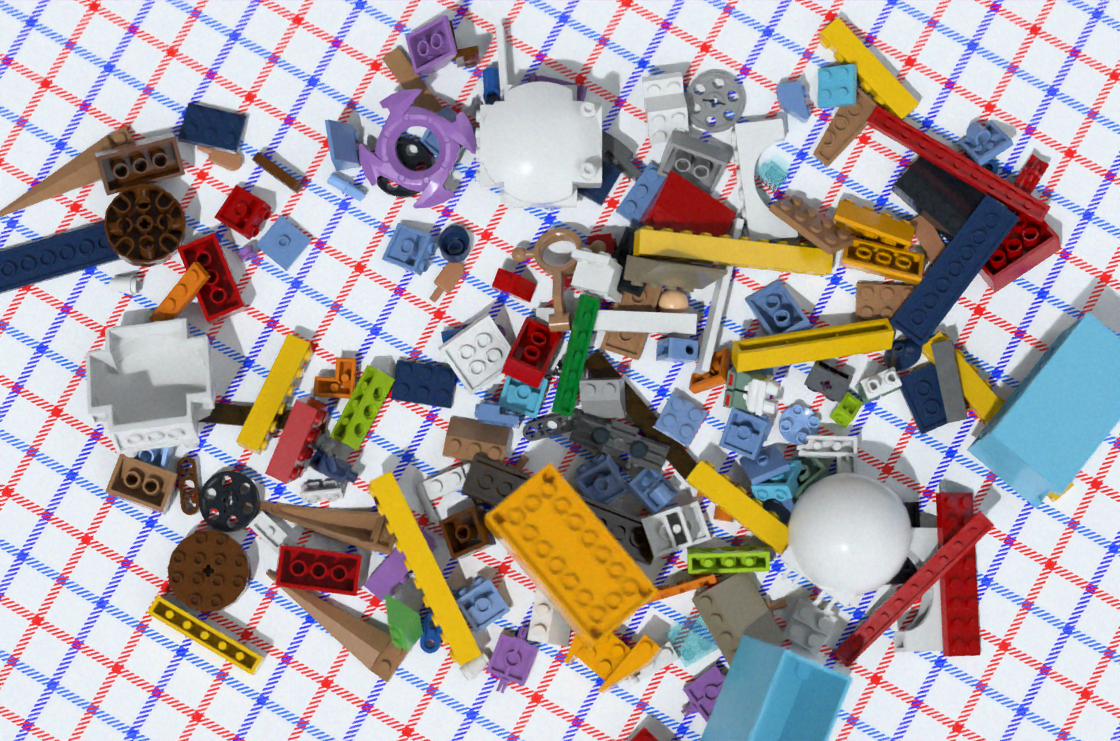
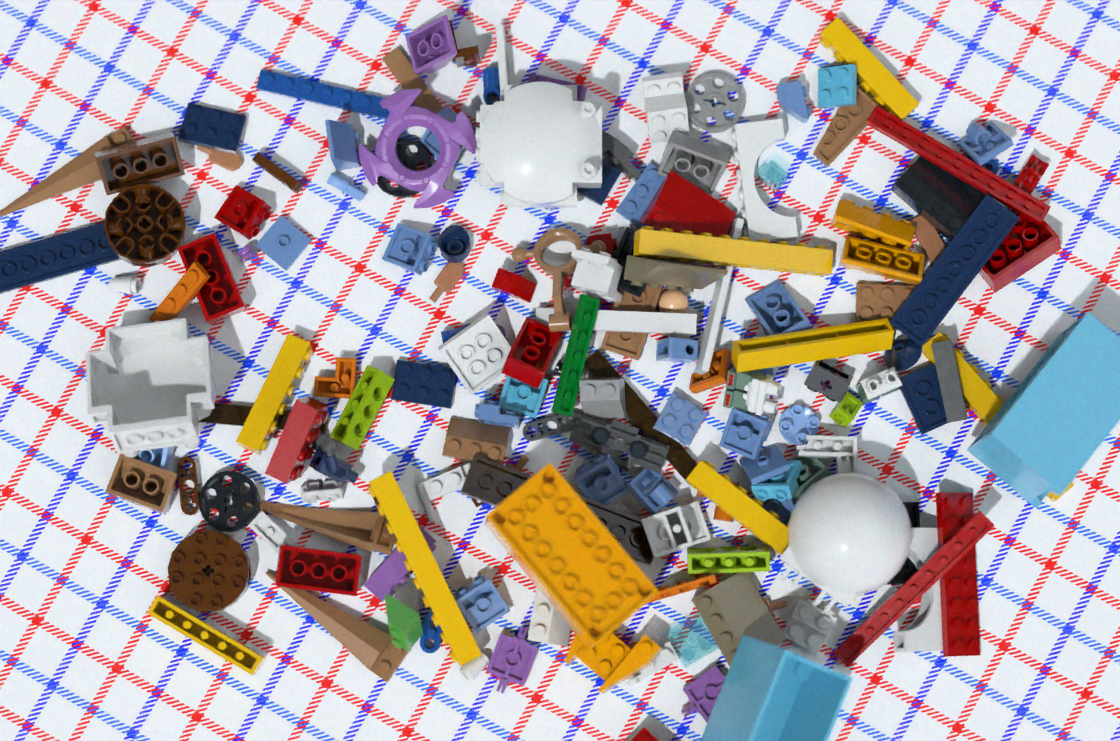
reddish brown brick [438,506,496,559] -> none
medium nougat plate [769,194,854,255] -> none
none -> blue plate [256,69,416,120]

